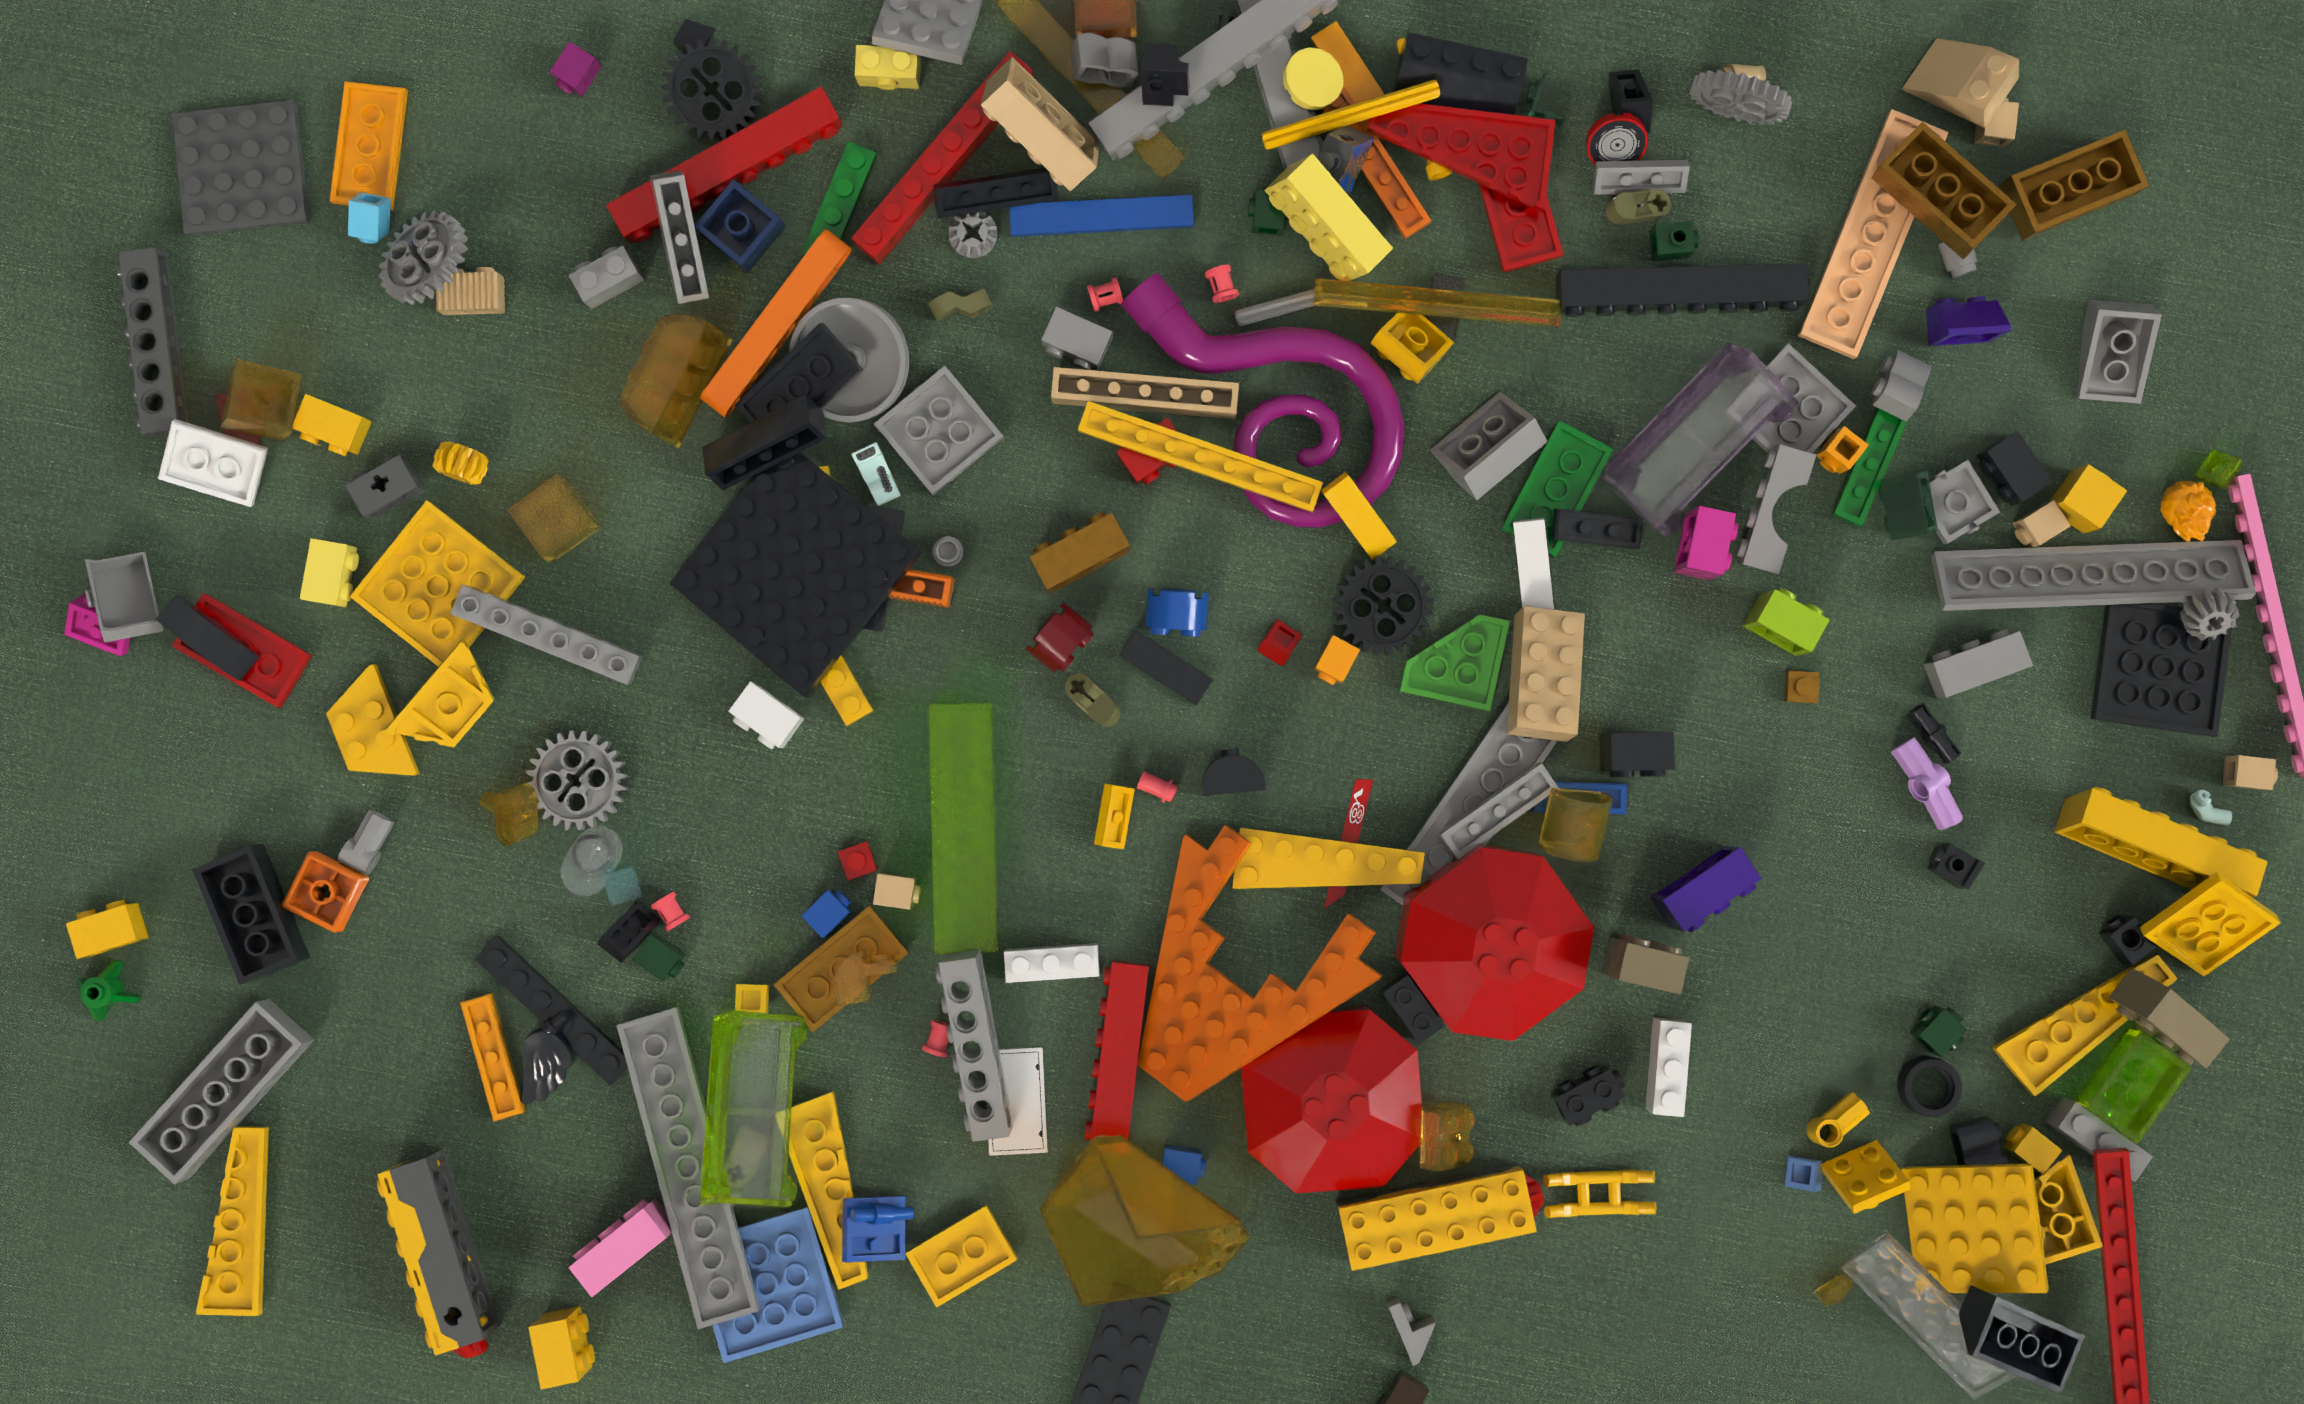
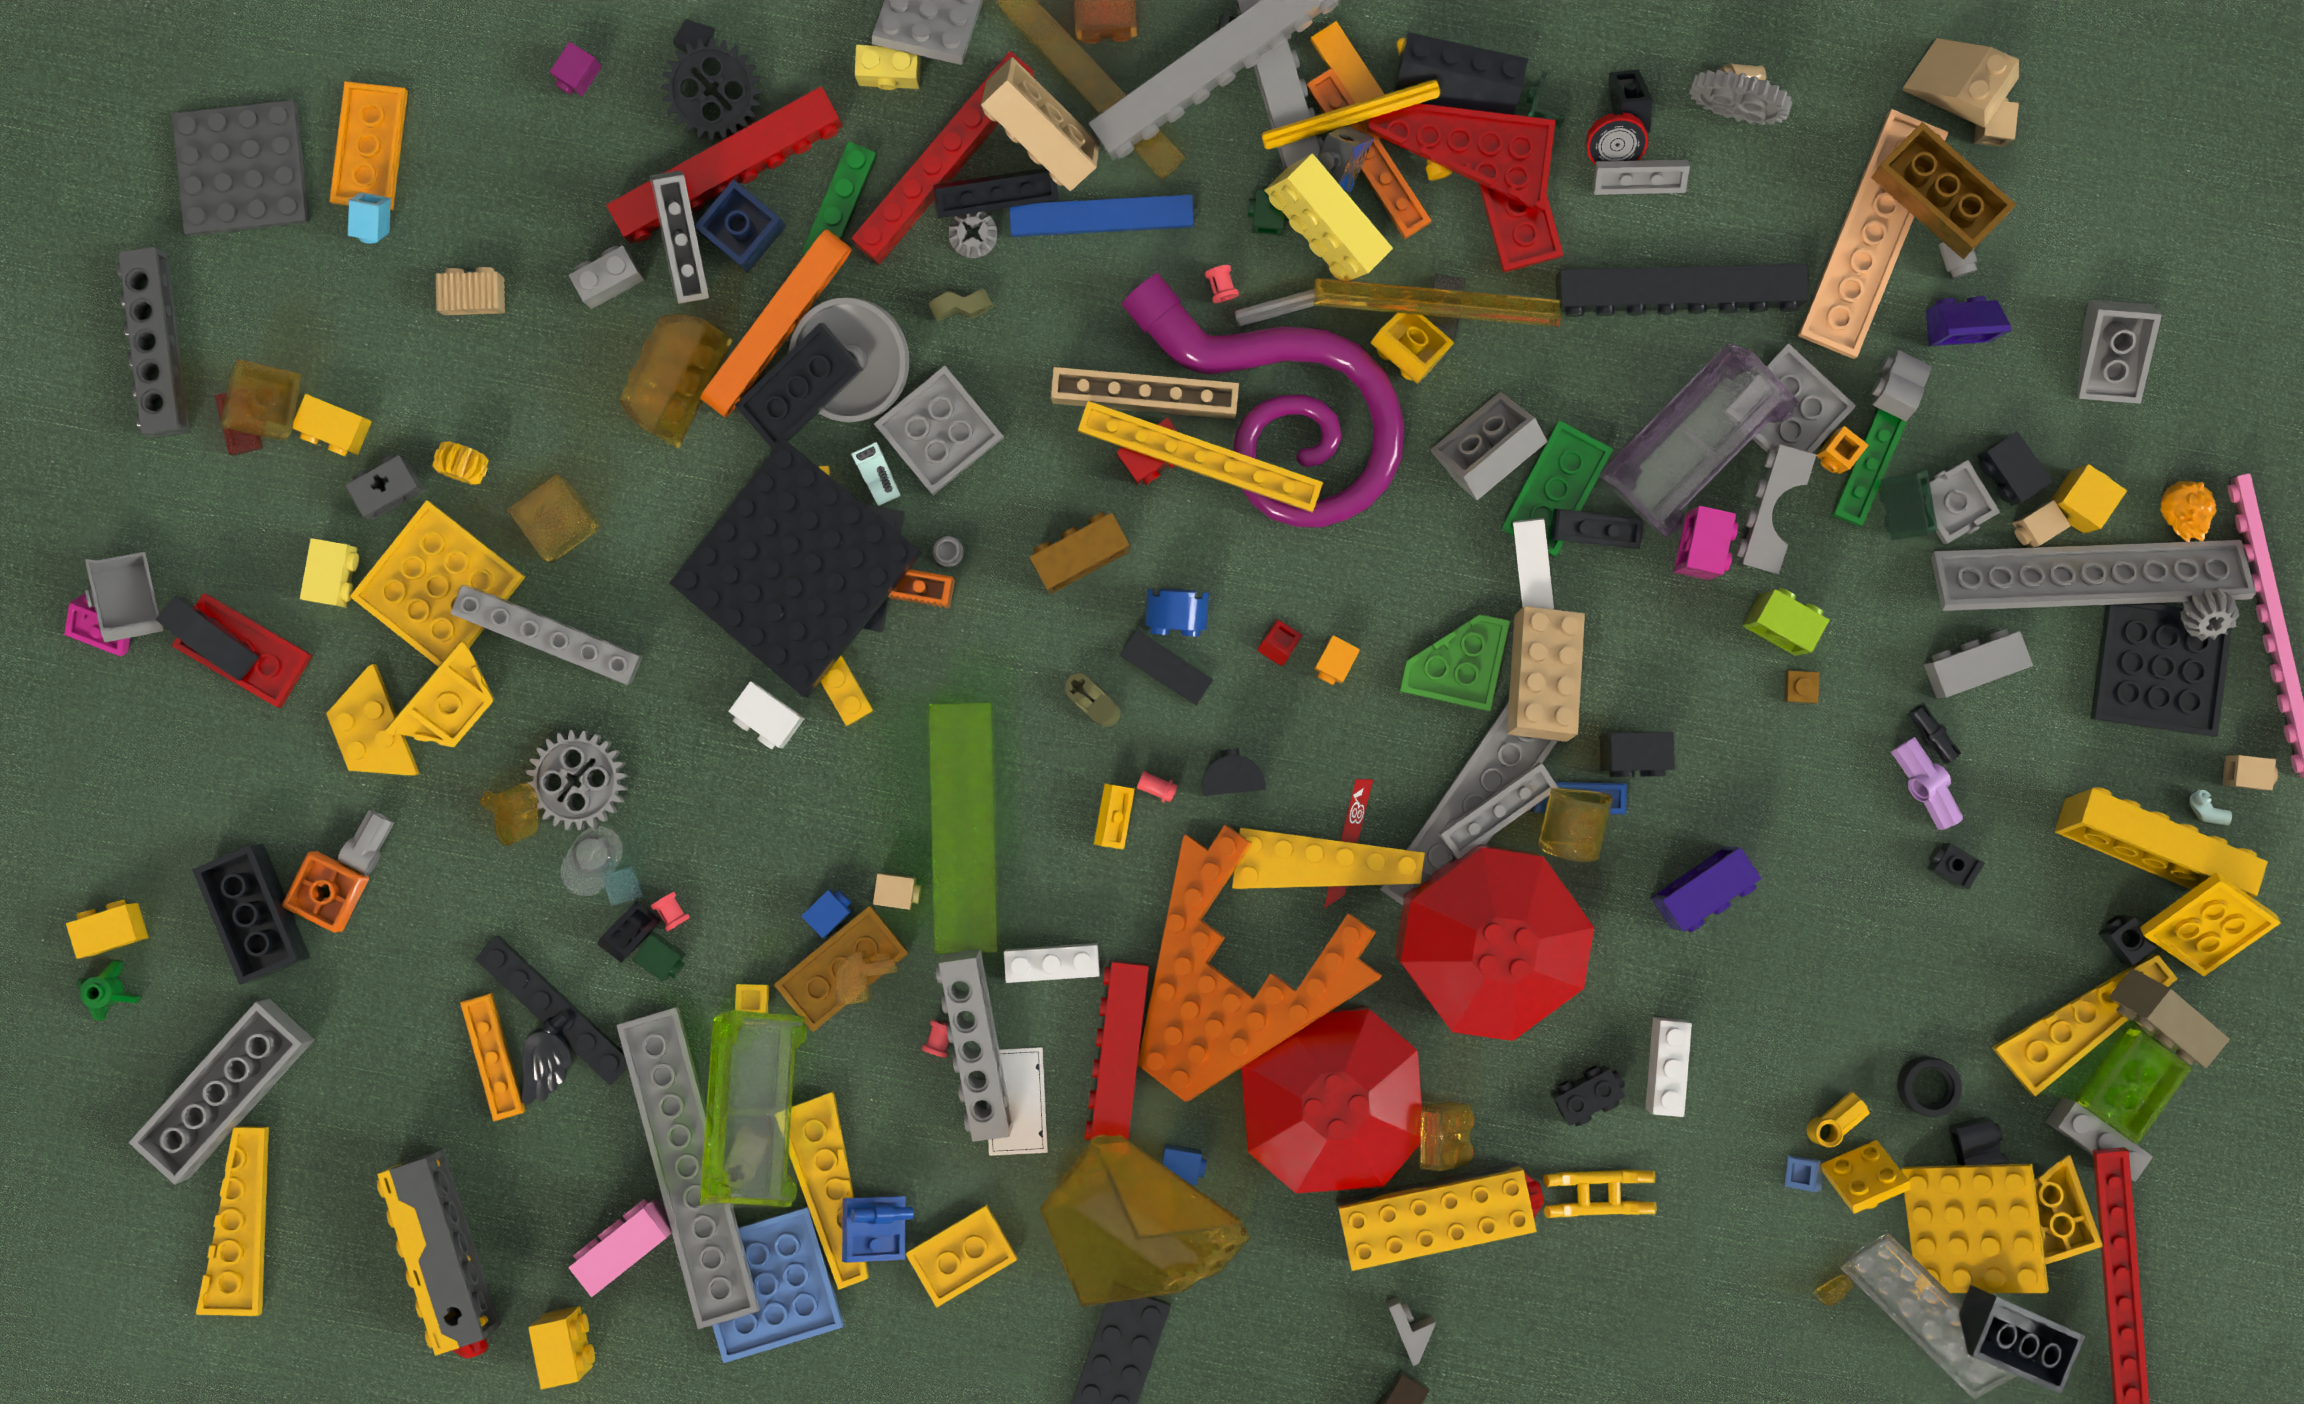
white tile [158,419,268,507] -> none
light grey gear [378,210,468,305] -> none
black brick [703,395,827,491] -> none
red plate [838,841,878,881] -> none
dark red brick [1025,602,1094,673] -> none
light grey brick [1041,307,1113,370] -> none
light grey brick [1070,32,1139,87] -> none
coral bush [1087,277,1123,312] -> none
black brick [1140,43,1190,106] -> none
light yellow tile [1283,47,1343,110] -> none
yellow tile [1321,472,1397,560] -> none
black gear [1332,556,1433,656] -> none
black brick [1379,972,1444,1044] -> none
dark tan brick [1601,933,1690,995] -> none
olive piece [1605,189,1671,224] -> none
dark green brick [1649,221,1699,261] -> none
dark green brick [1910,1006,1967,1057] -> none
pearl gold brick [1999,130,2149,241] -> none
yellow brick [2003,1123,2062,1174] -> none
clear neon green plate [2196,450,2243,490] -> none

